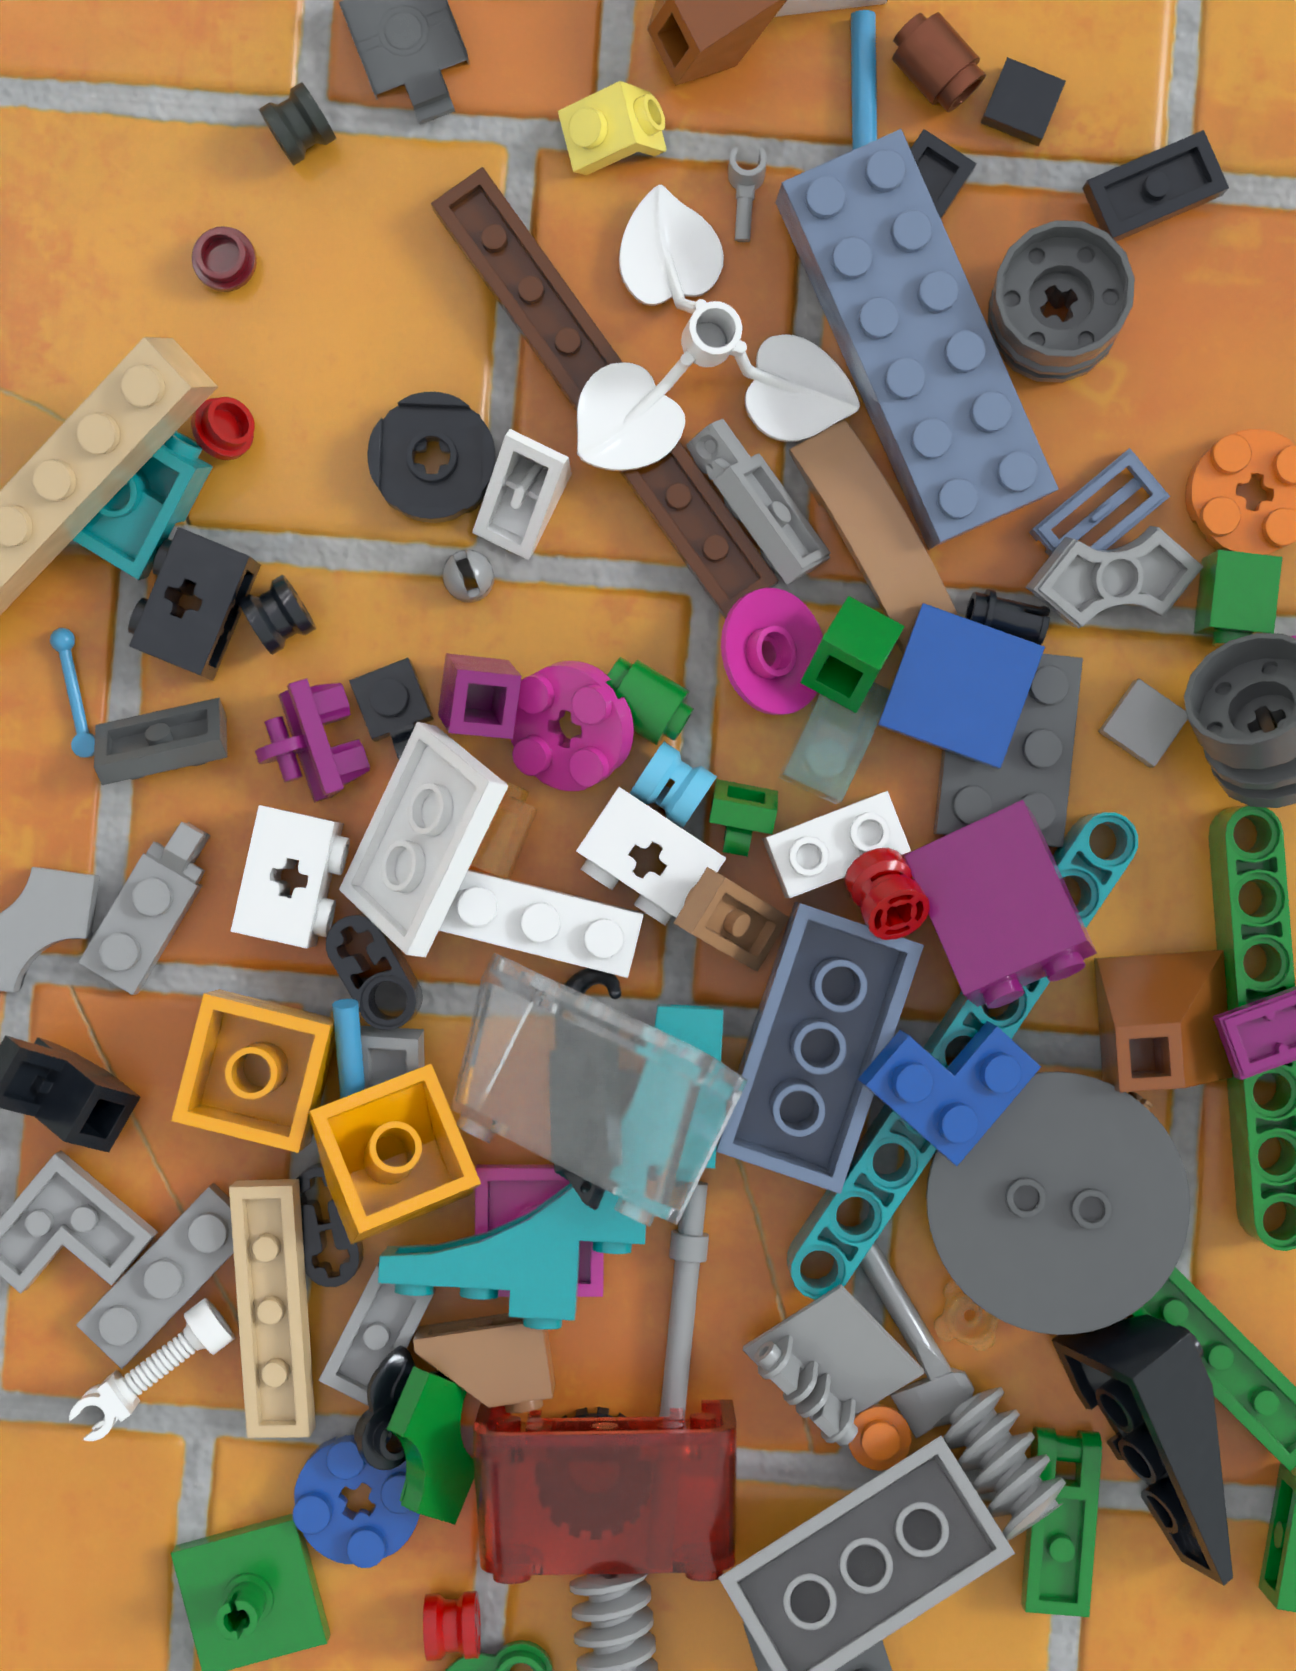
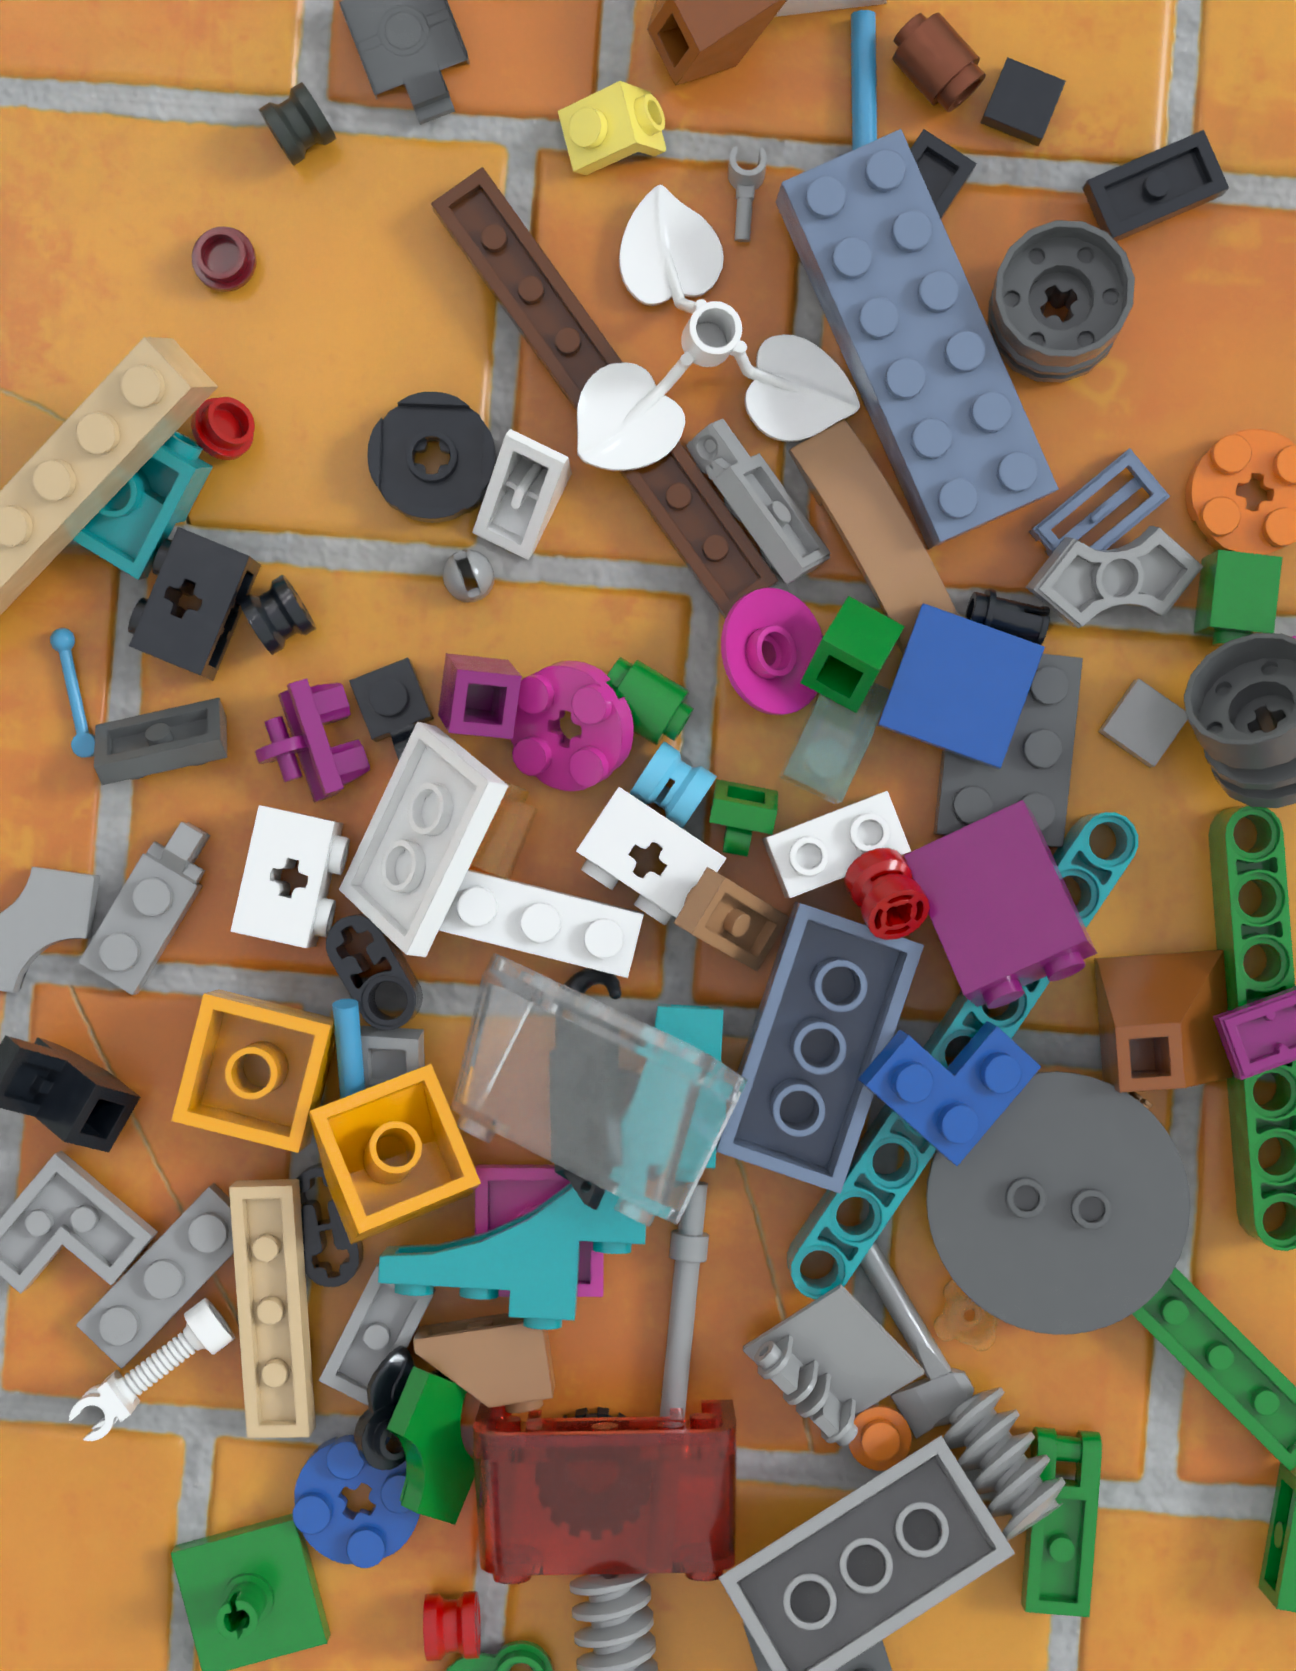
black wedge [1052,1314,1233,1586] -> none

